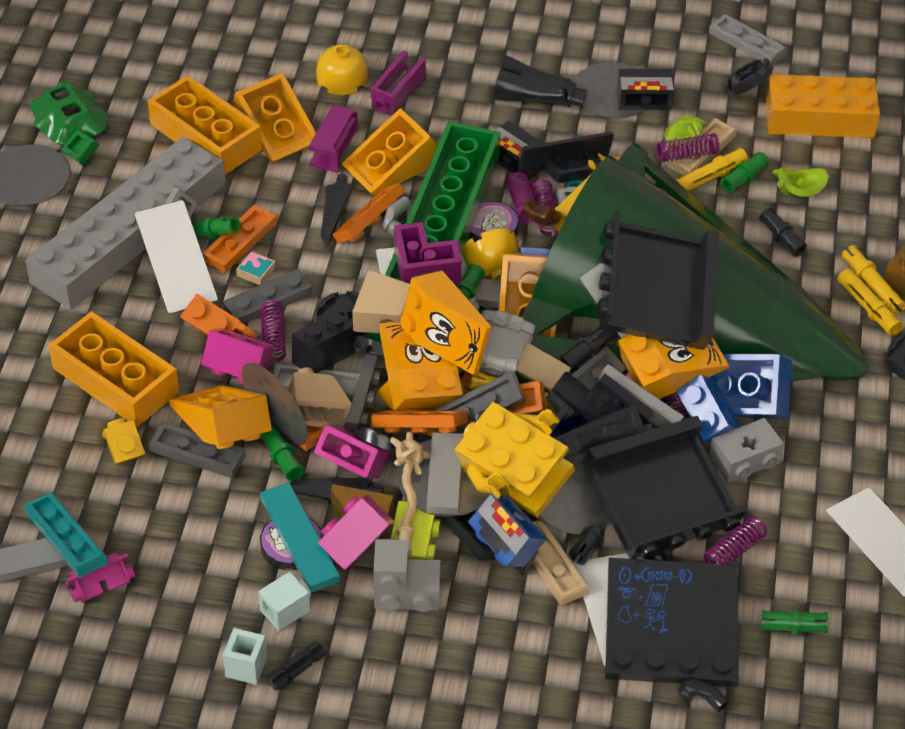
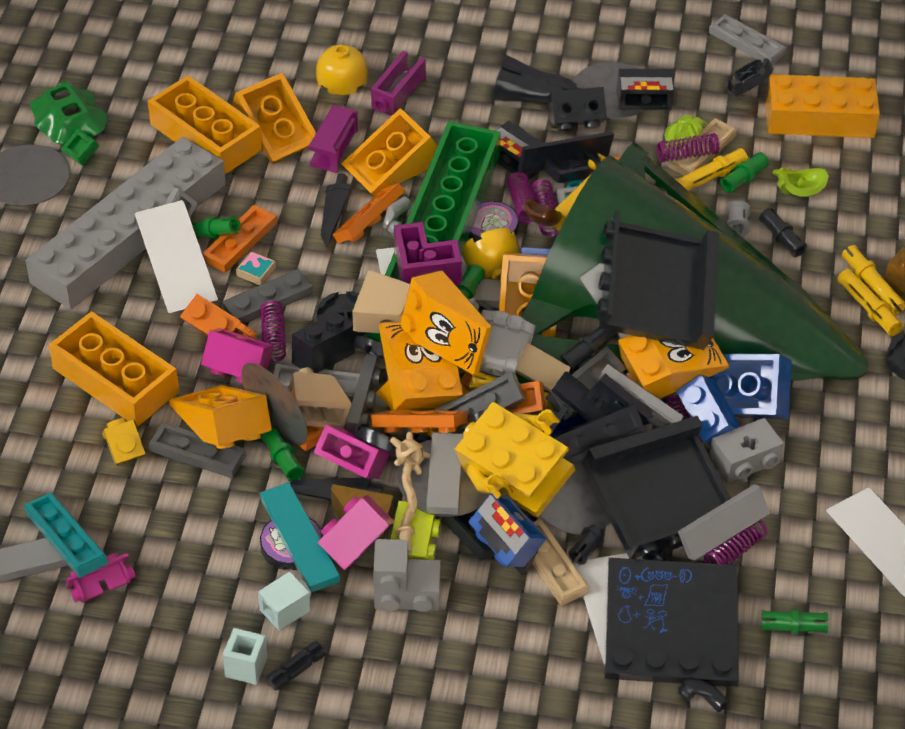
none -> black brick [547,87,607,131]
none -> light grey tile [678,484,770,561]
none -> light grey bush [726,201,751,237]

